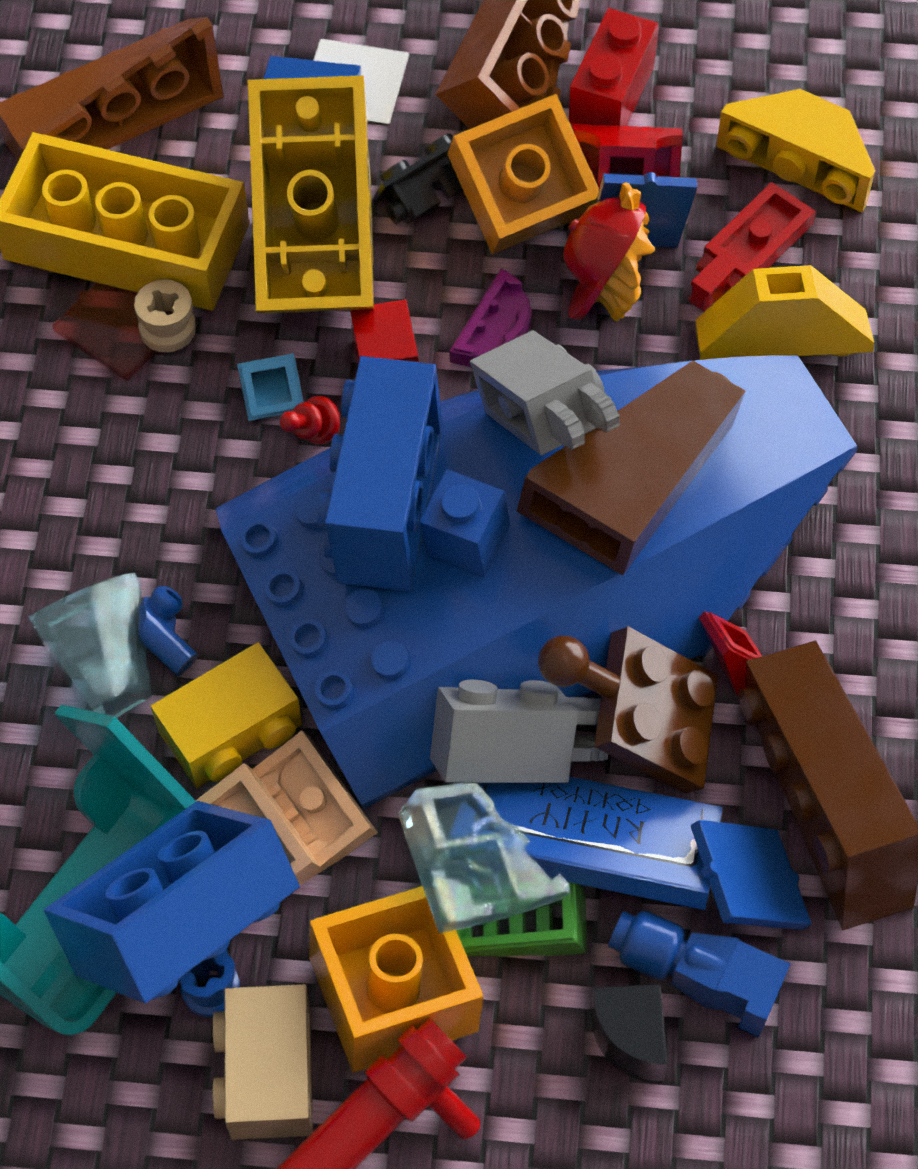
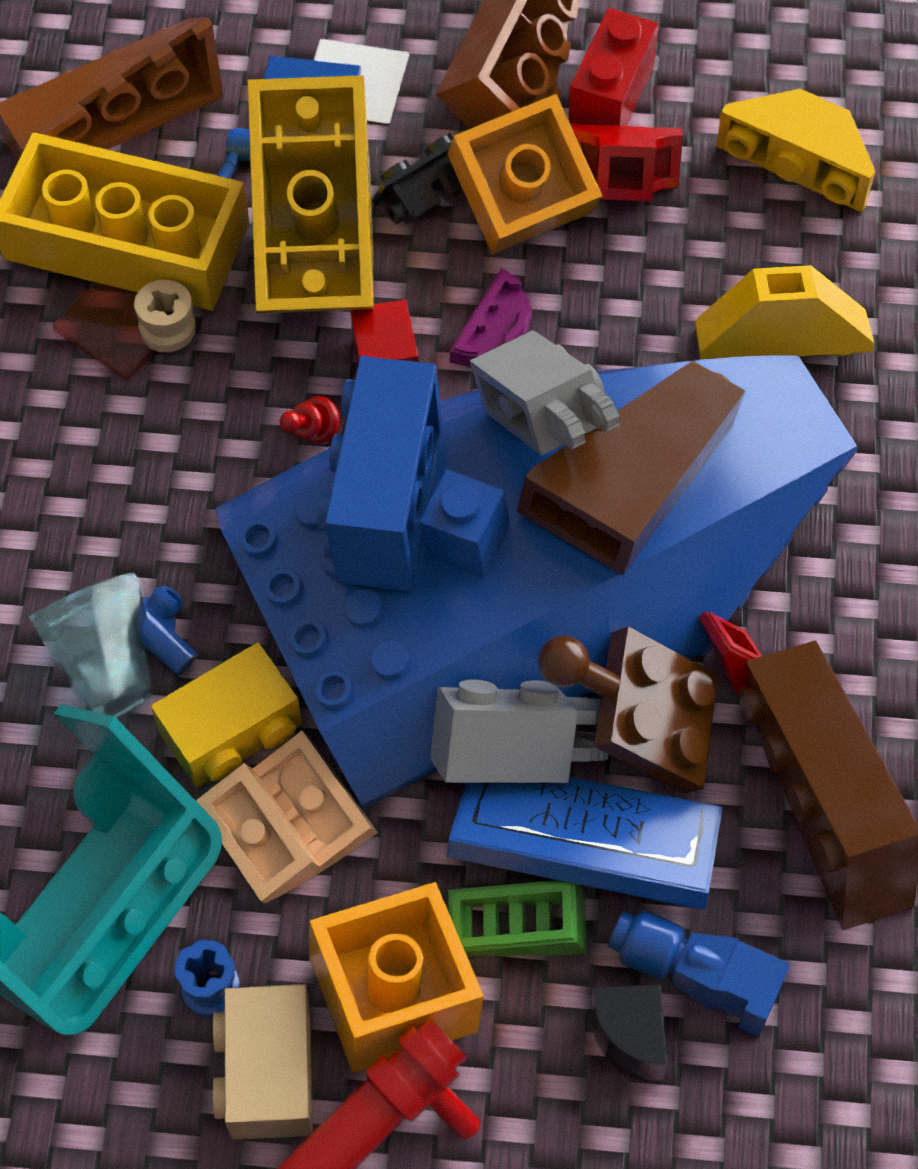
blue brick [43,801,300,1004] -> none
dark azure slope [237,353,304,421] -> none
clear light blue slope [398,781,570,933] -> none
red hair [563,182,655,321] -> none
blue piece [596,172,698,248] -> none
red hinge [688,182,817,312] -> none
blue piece [690,819,812,930] -> none
none -> blue hand [217,128,251,179]

